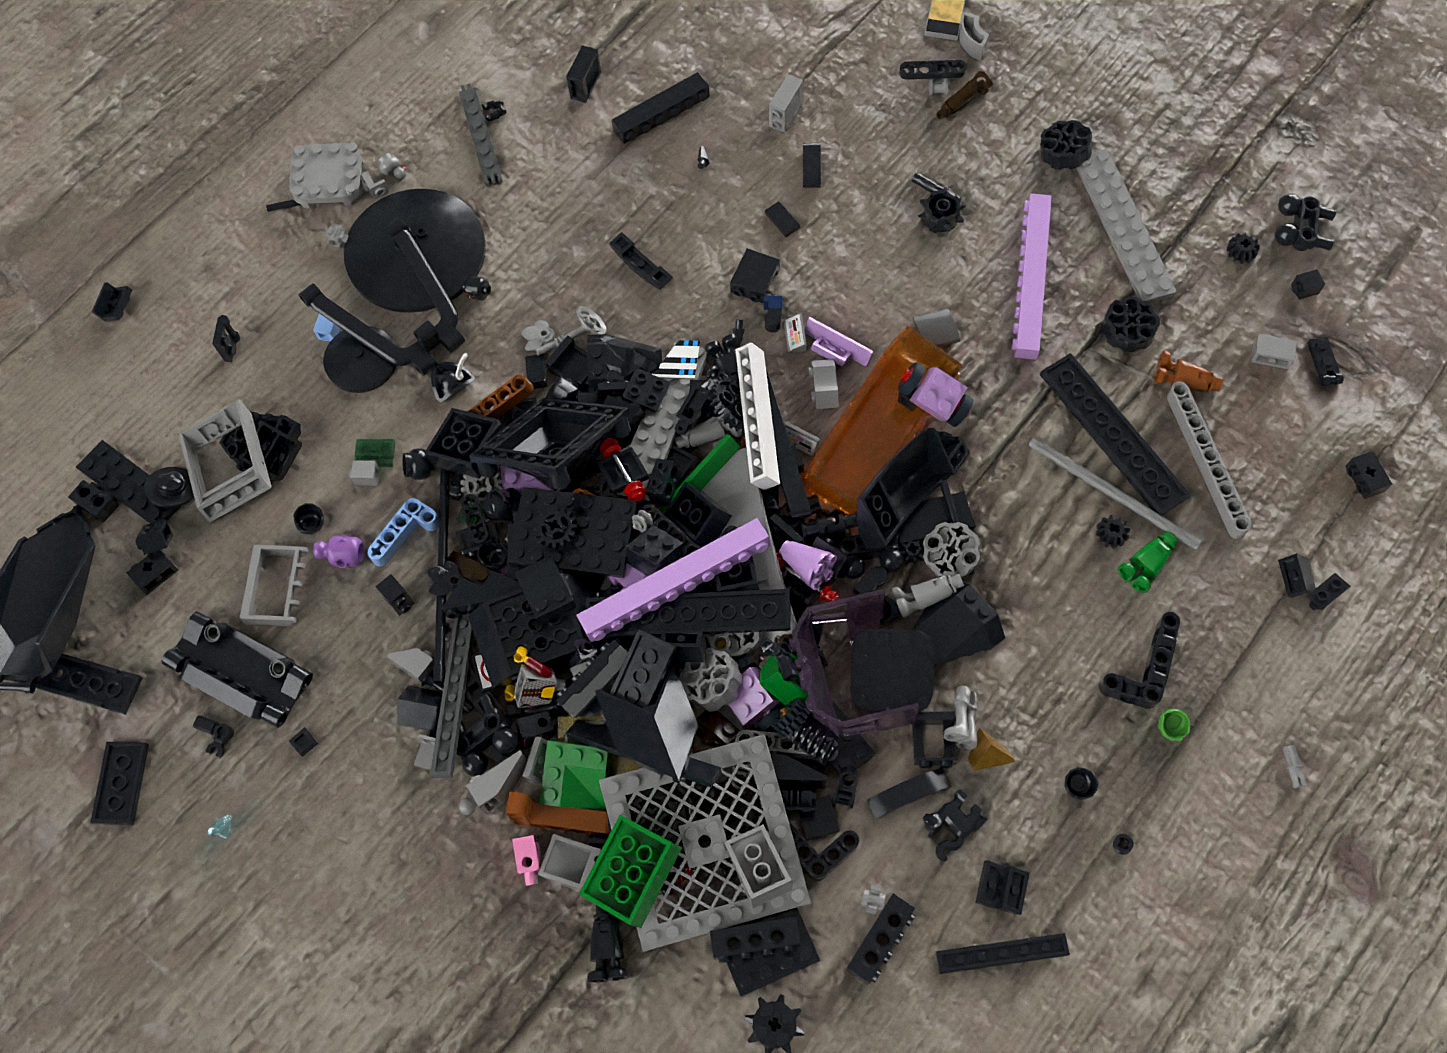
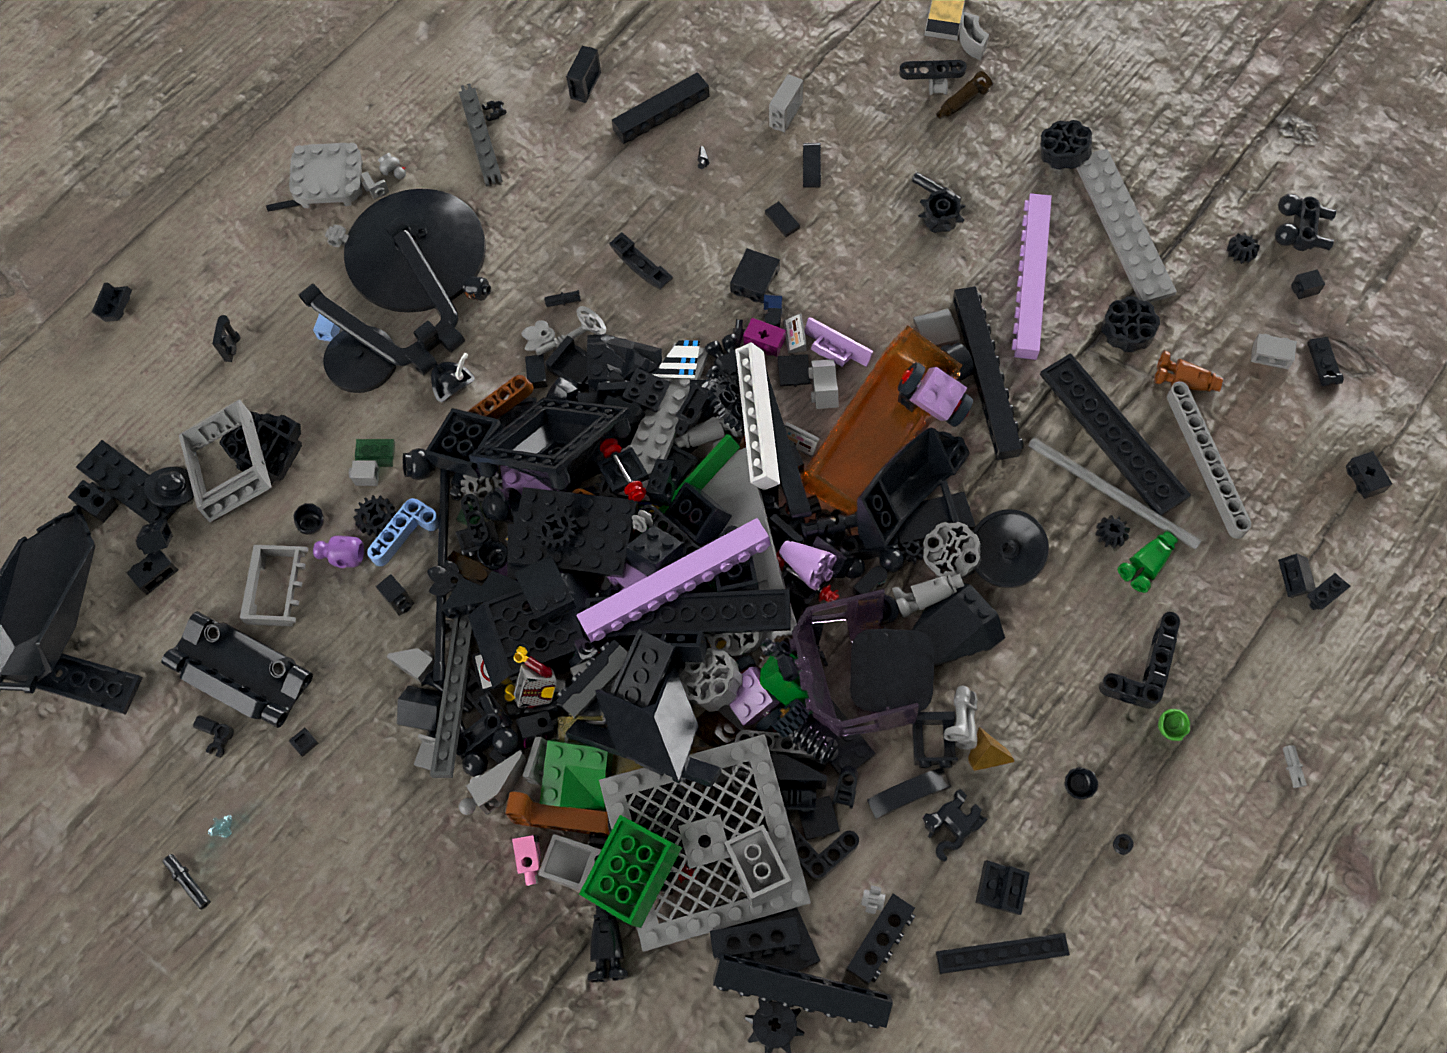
black tile [90,742,149,825] -> none
none -> black pin [162,854,211,910]
none -> black gear [353,495,396,536]
none -> black axle [544,290,581,307]
none -> black brick [713,952,893,1029]
none -> magenta brick [743,318,786,357]
none -> black piece [778,354,811,387]
none -> black brick [934,342,975,381]
none -> black brick [952,286,1024,460]
none -> black dish [969,509,1049,588]

